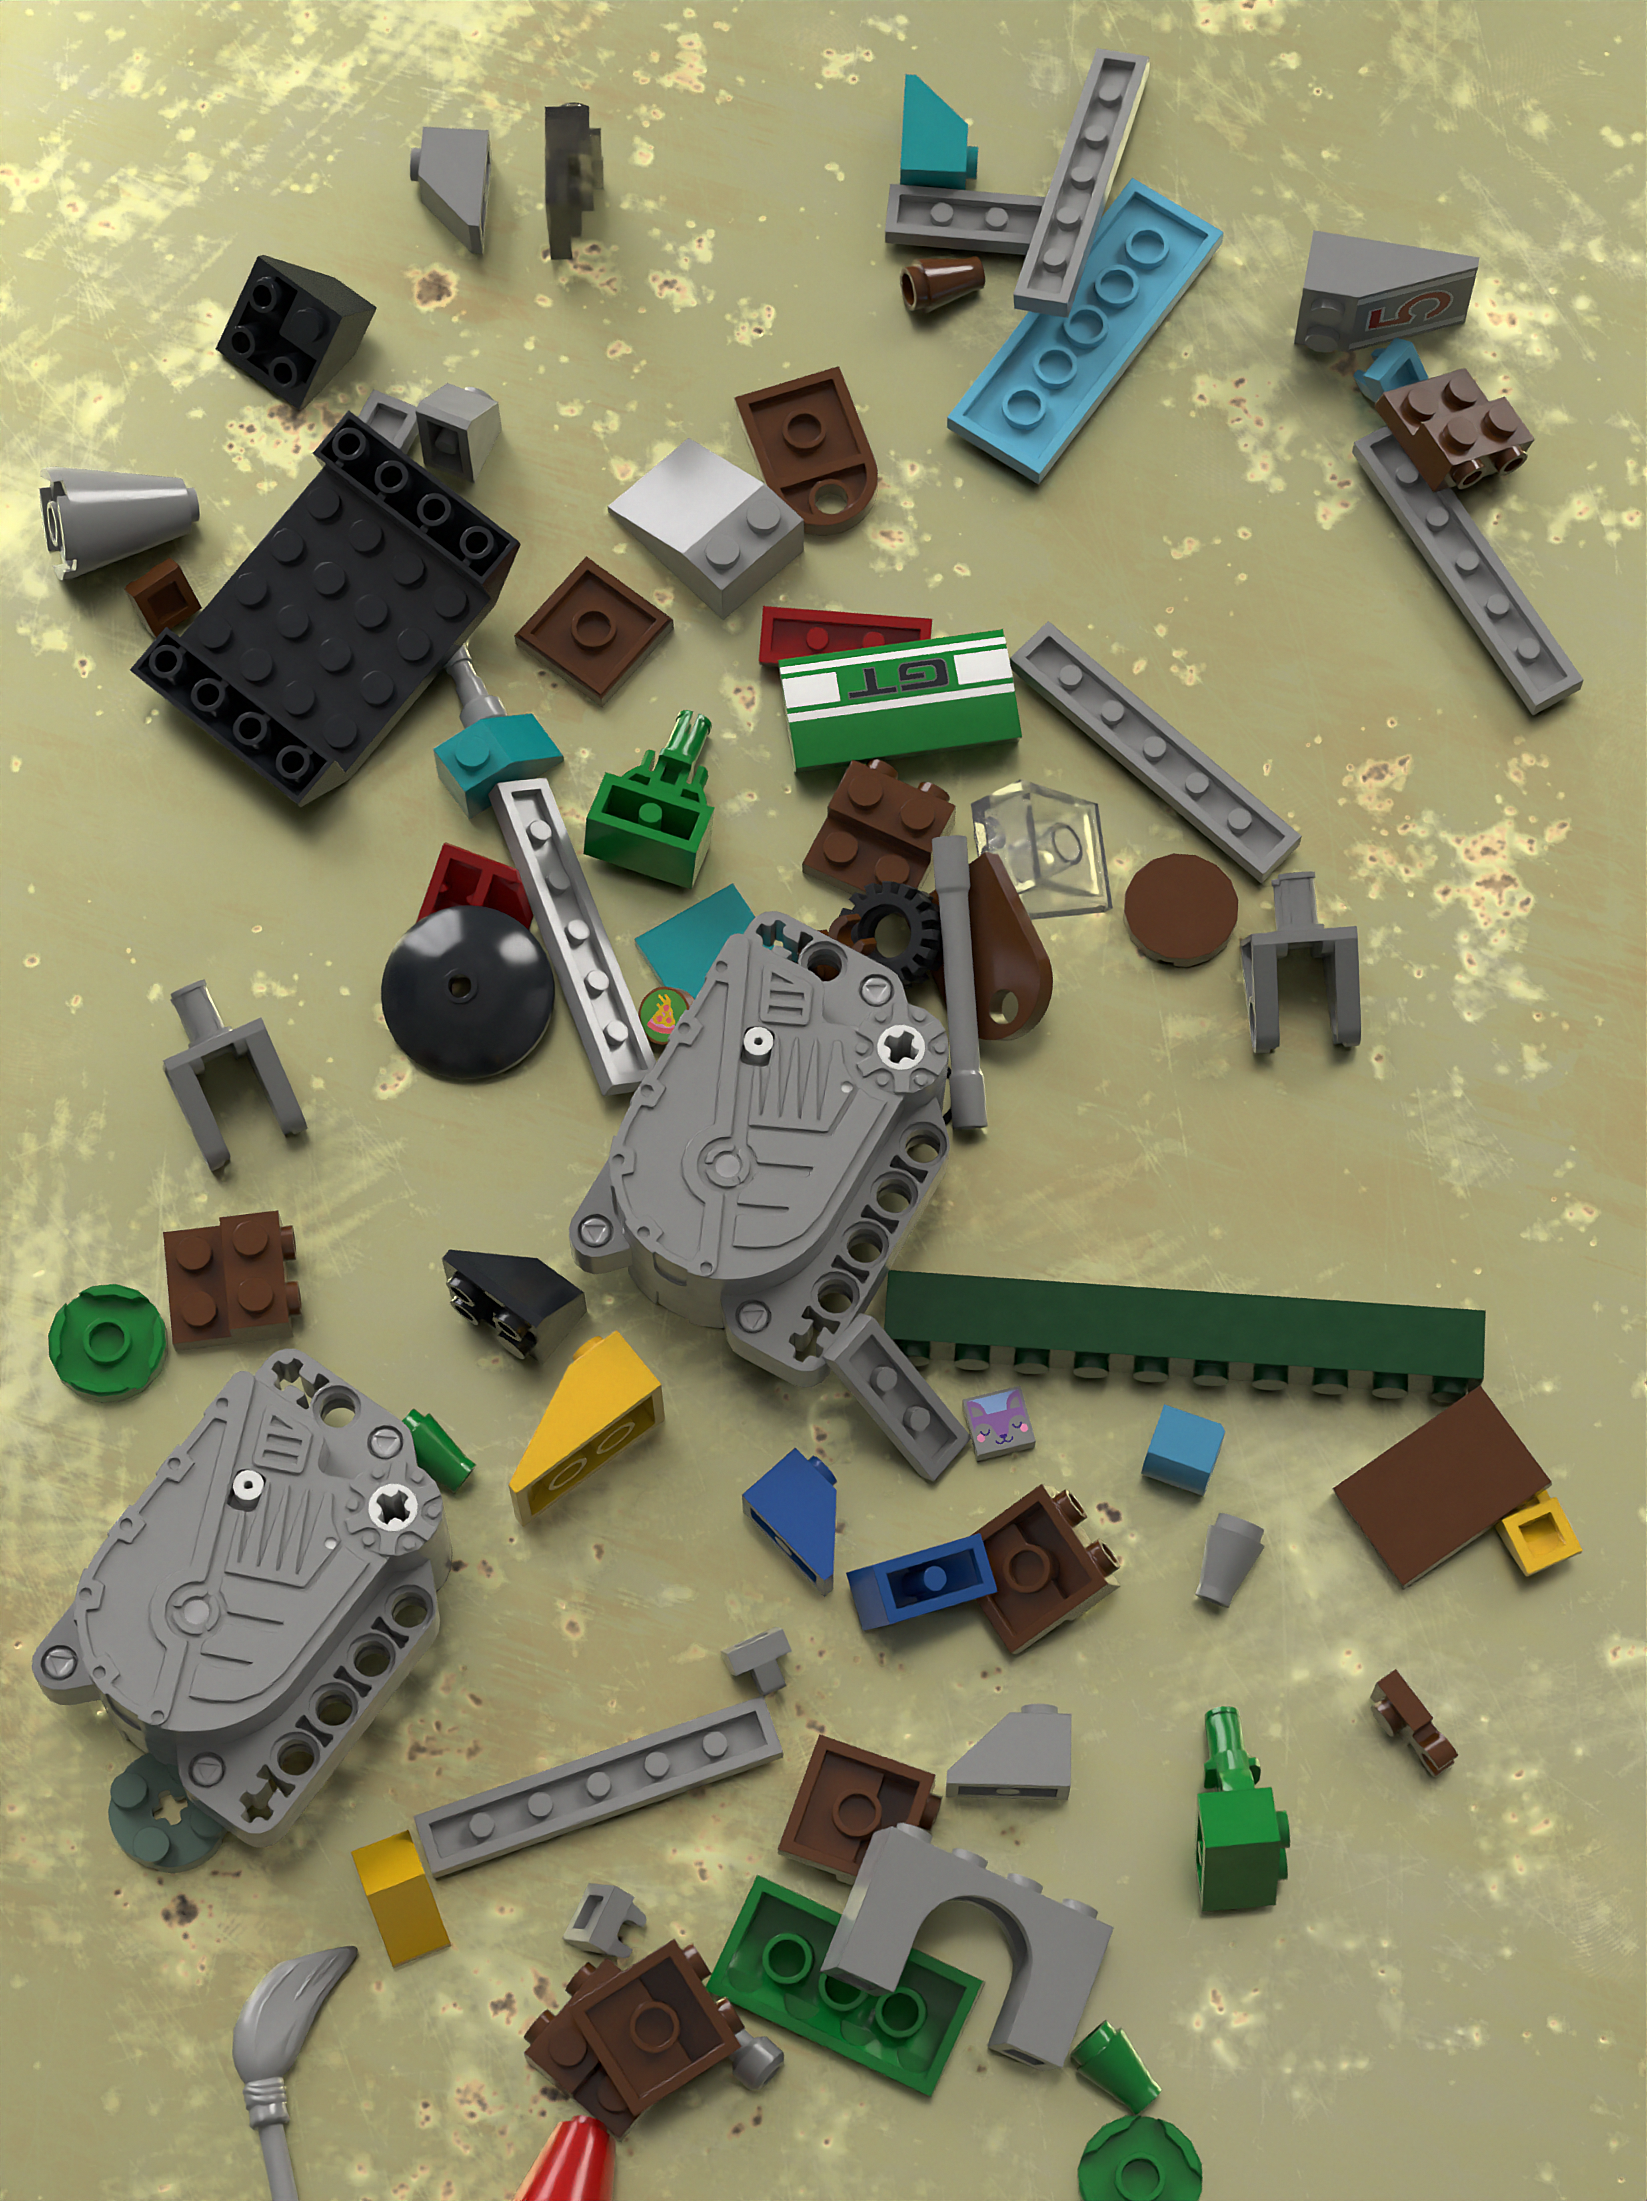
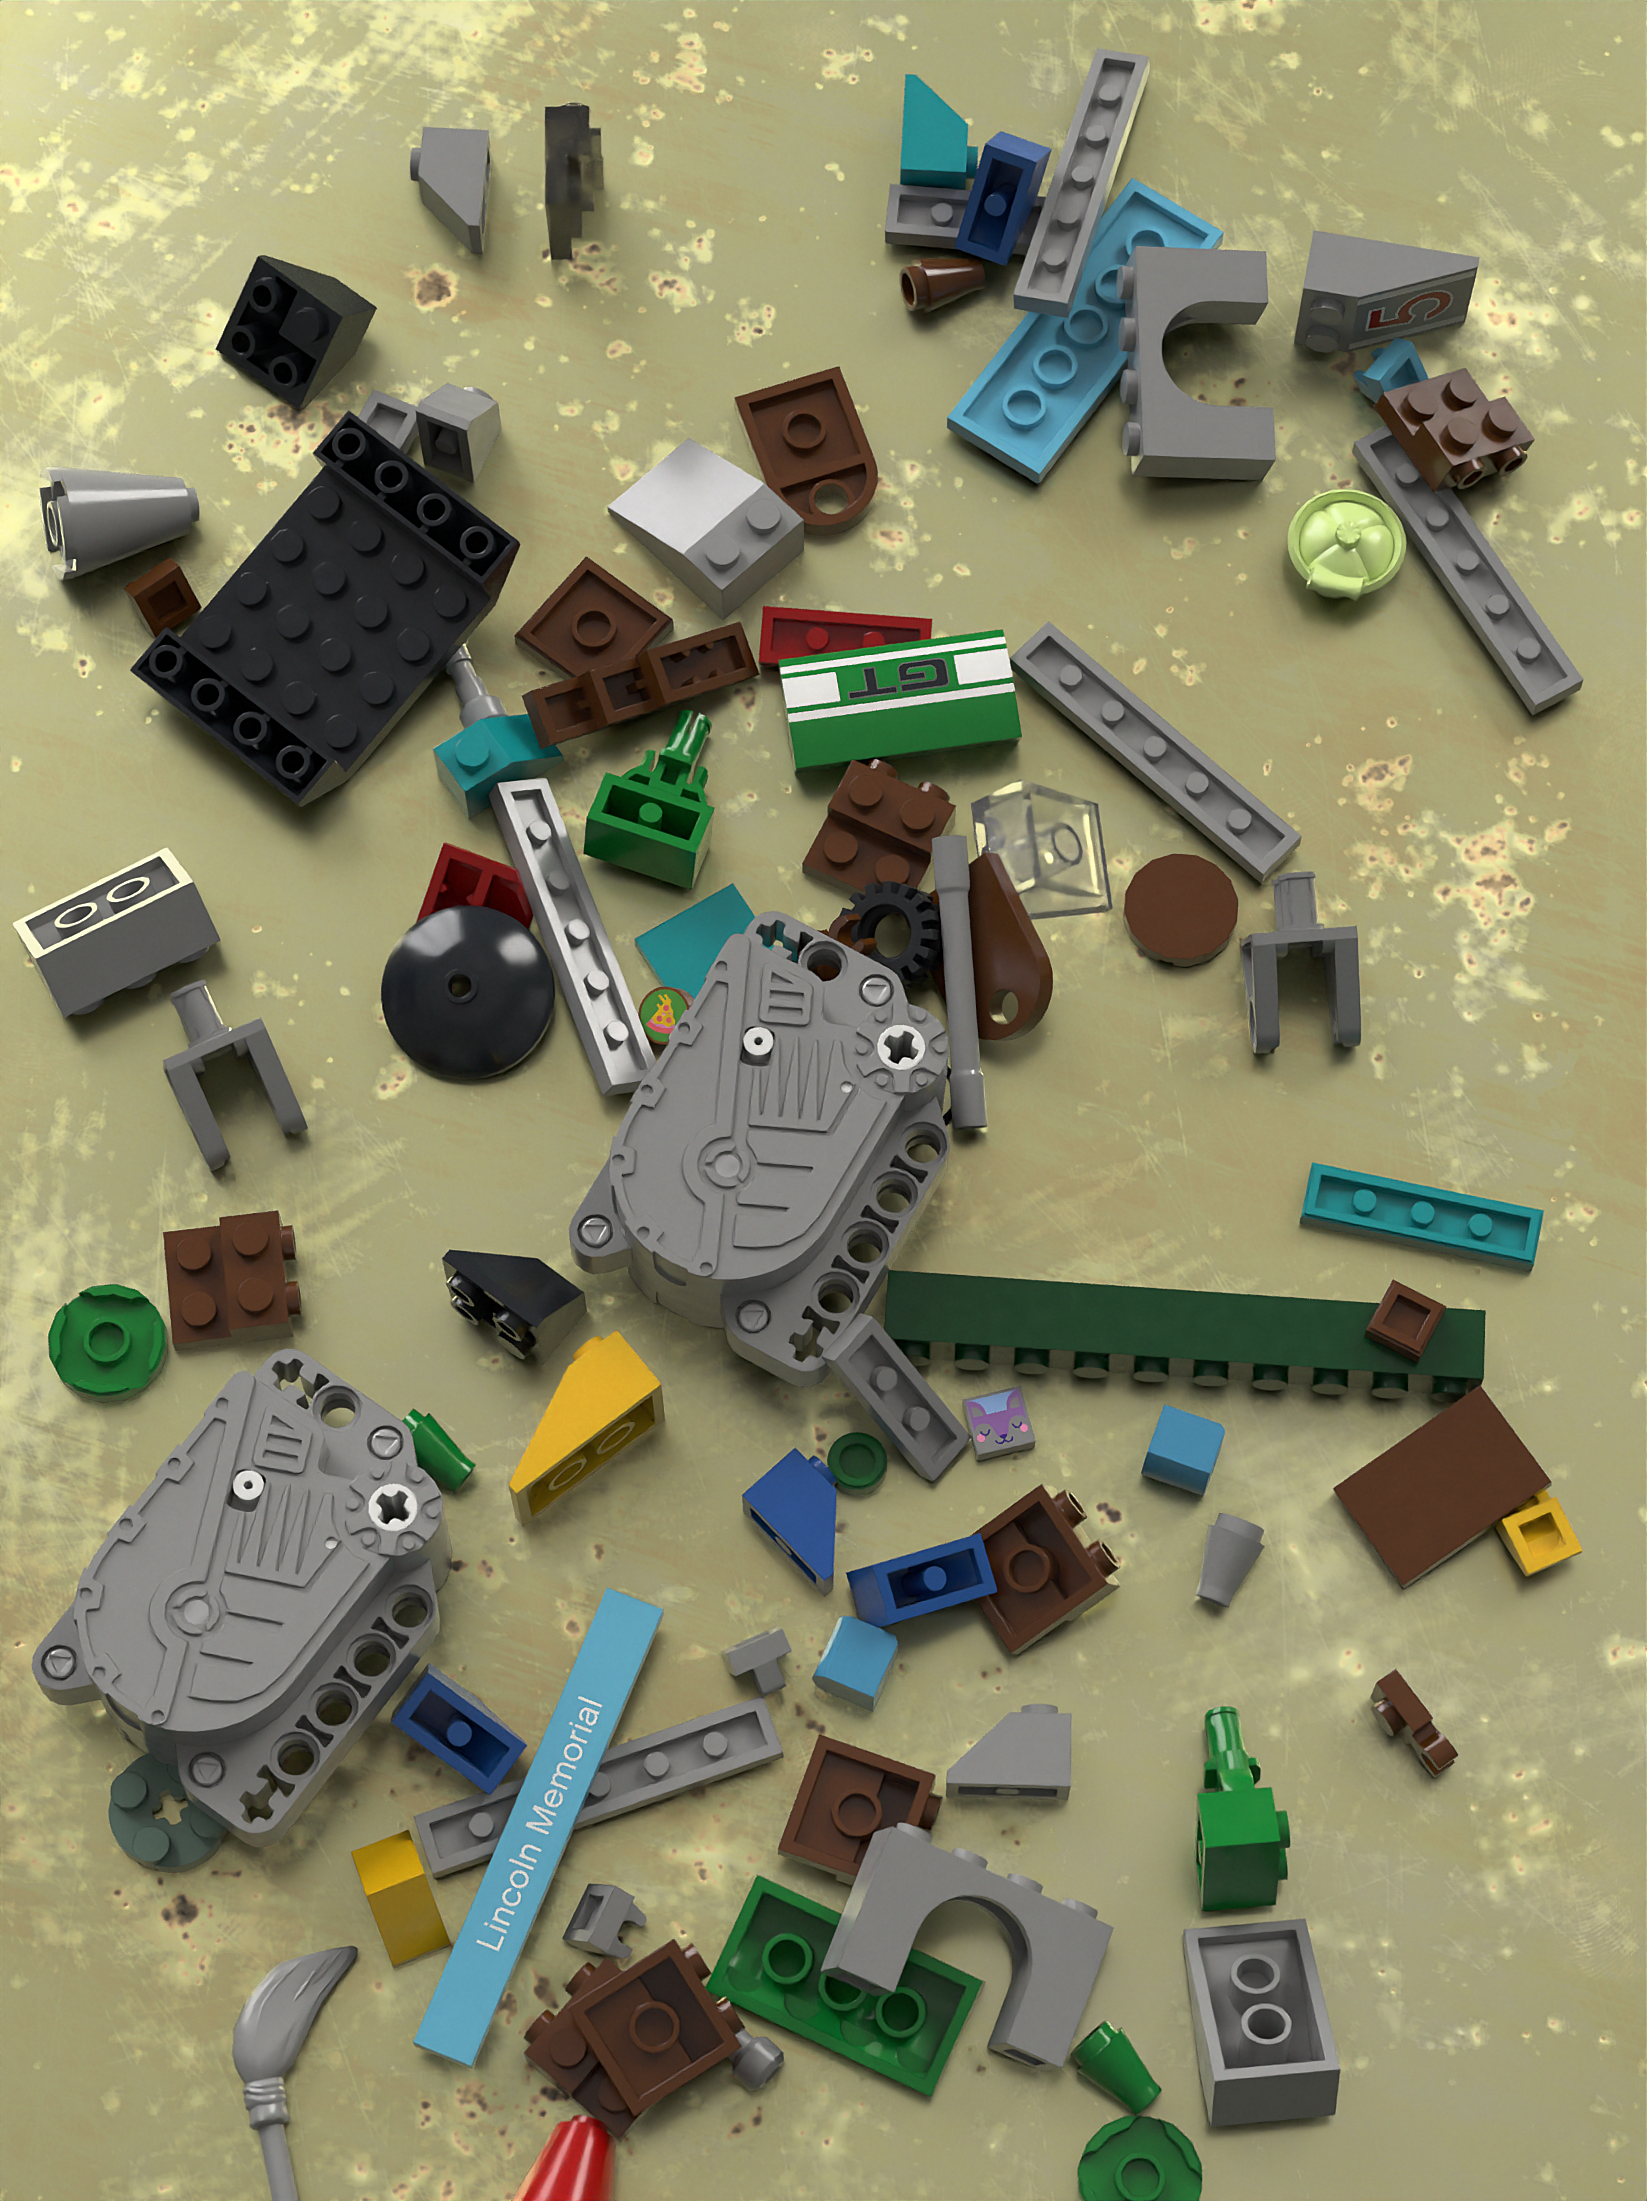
none -> light grey slope [12,847,221,1018]
none -> blue slope [391,1663,527,1795]
none -> medium azure tile [413,1588,664,2069]
none -> reddish brown slope [522,621,760,750]
none -> dark azure piece [812,1616,898,1712]
none -> green tile [827,1432,887,1496]
none -> blue slope [954,131,1052,266]
none -> light grey arch [1116,246,1276,480]
none -> light grey slope [1183,1919,1340,2127]
none -> yellowish green piece [1287,489,1406,601]
none -> teal tile [1299,1162,1544,1272]
none -> reddish brown tile [1364,1280,1447,1363]

